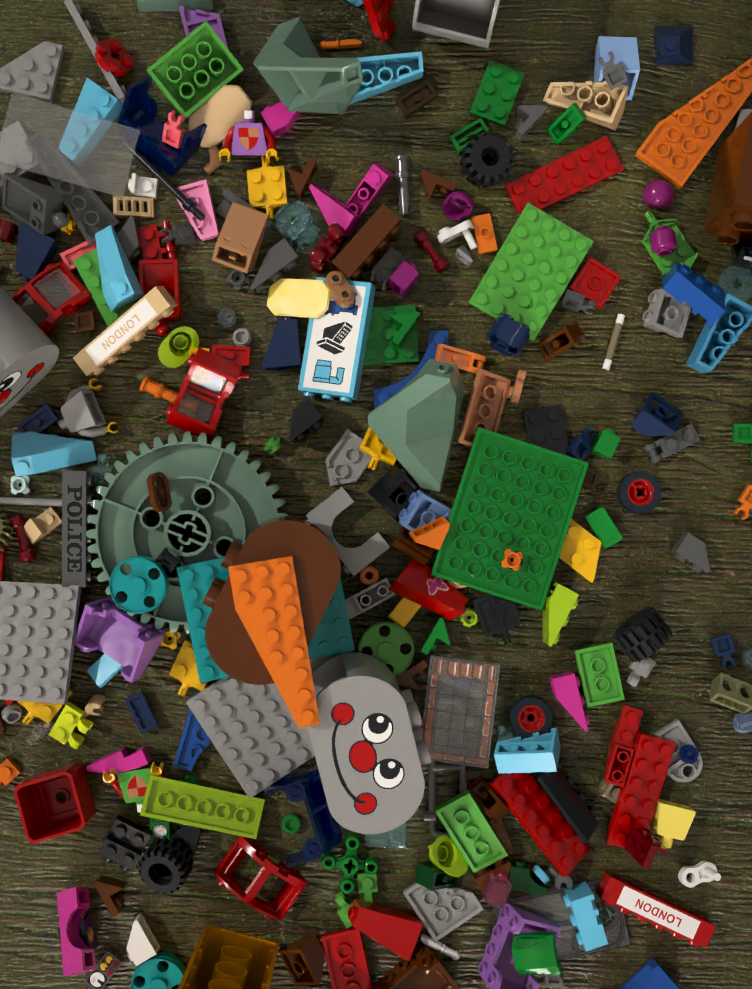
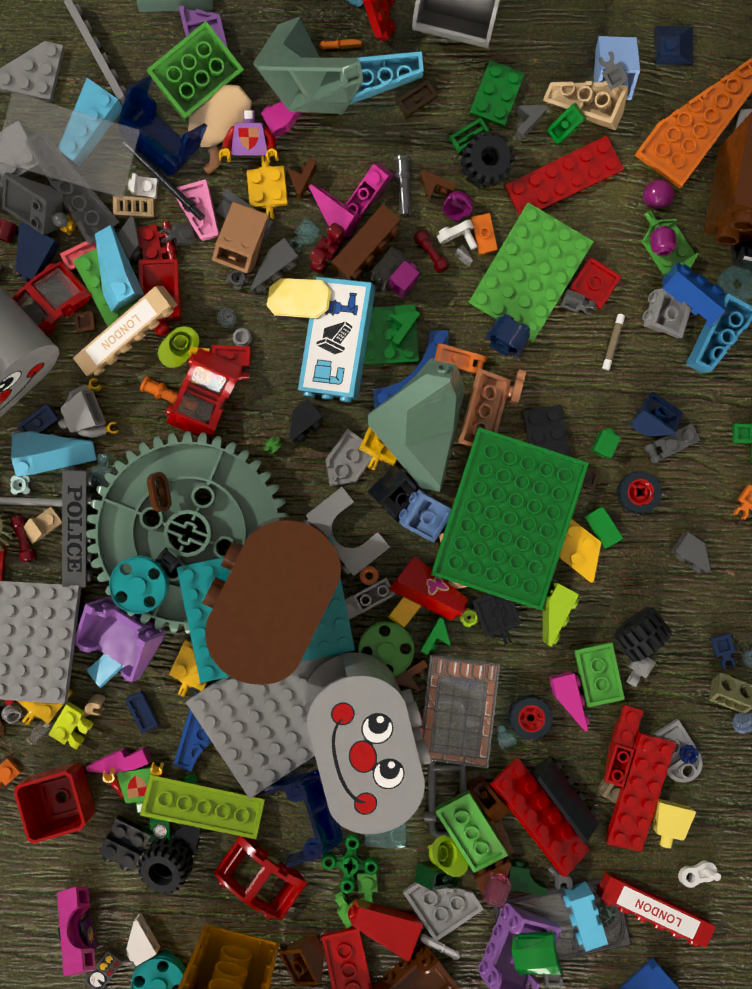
reddish brown slope [93,875,127,917] -> none
red plate [95,38,134,77] -> none
yellow plate [160,627,181,650] -> none
coral plate [162,110,185,149] -> none
orange wing [228,555,320,728] -> none
dark blue slope [262,317,302,371] -> none
clear light blue plate [274,201,313,240] -> none
green tile [282,813,301,834] -> none
medium nougat plate [326,271,355,308] -> none
reddish brown plate [391,526,434,565] -> none
orange slope [409,516,450,550] -> none
medium azure wedge [494,727,561,774] -> none
orange plate [501,549,523,571] -> none
medium azure tile [531,865,550,884] -> none
reddish brown slope [537,323,586,361] -> none
dark blue plate [566,428,596,461] -> none
dark red bracket [625,827,668,869] -> none

